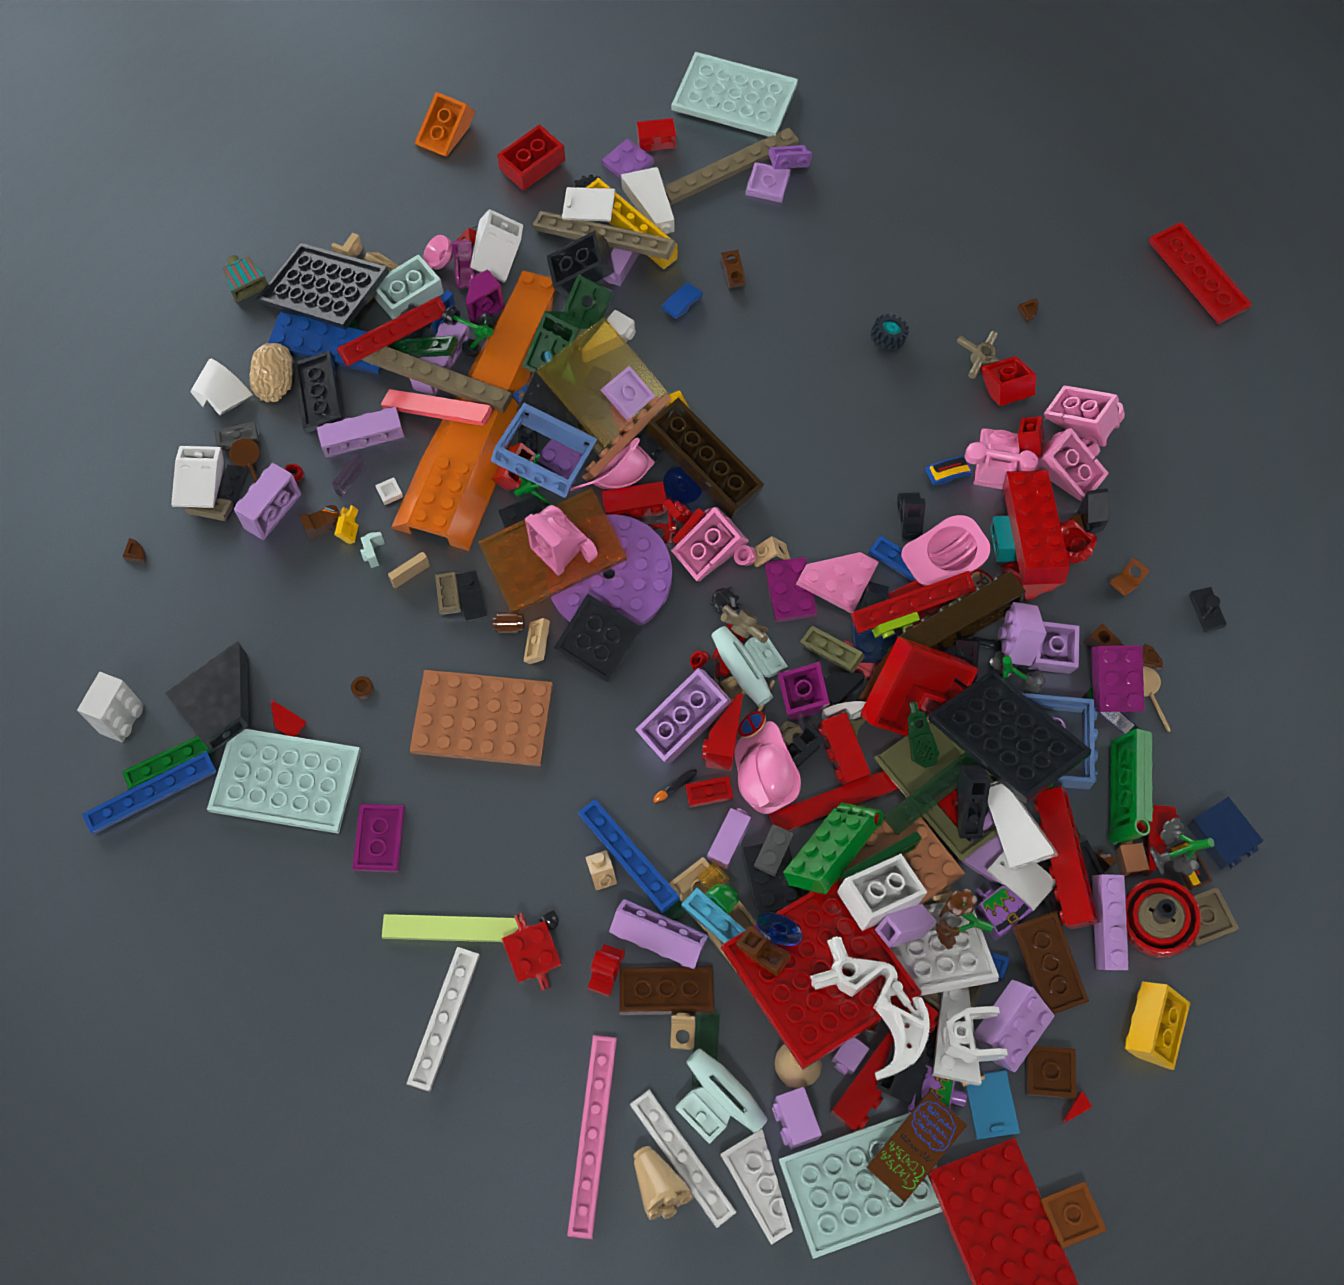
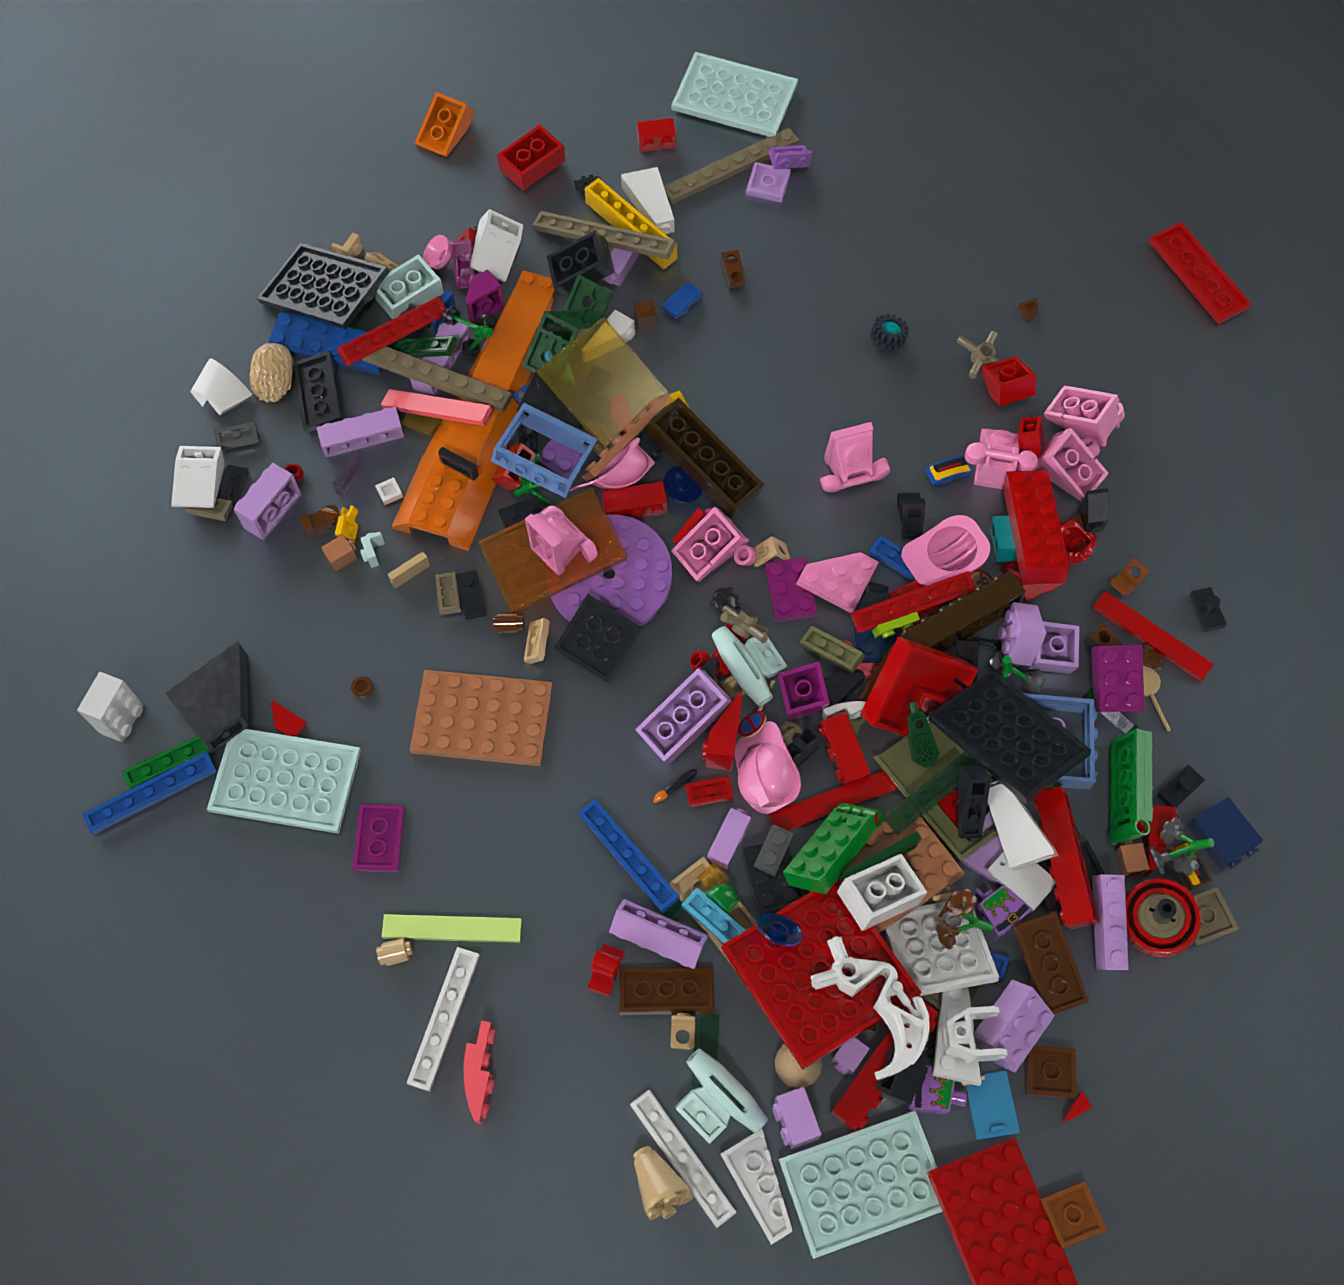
reddish brown tile [123,538,146,563] -> none
olive torso [223,255,268,303] -> none
reddish brown piece [229,438,260,483] -> none
red plate [502,913,562,991] -> none
black hinge [538,910,559,930] -> none
white container [562,187,615,222] -> none
bright pink tile [568,1035,617,1239] -> none
tan bracket [585,850,617,890] -> none
lavender tile [601,366,655,421] -> none
medium lavender plate [602,139,654,179] -> none
red bracket [648,512,676,543] -> none
red plate [663,499,693,524] -> none
reddish brown slope [736,926,791,976] -> none
reddish brown tile [866,1091,968,1203] -> none
lavender brick [875,904,936,948] -> none
reddish brown tile [1094,849,1116,872] -> none
yellow slope [1125,981,1190,1070] -> none
none -> nougat brick [321,534,357,572]
none -> tan brick [376,938,413,966]
none -> clear yellow piece [401,413,442,437]
none -> black tile [438,447,479,481]
none -> coral slope [464,1021,496,1124]
none -> reddish brown brick [634,300,657,333]
none -> bright pink piece [820,422,890,493]
none -> red tile [1092,591,1214,682]
none -> black tile [1157,764,1205,808]

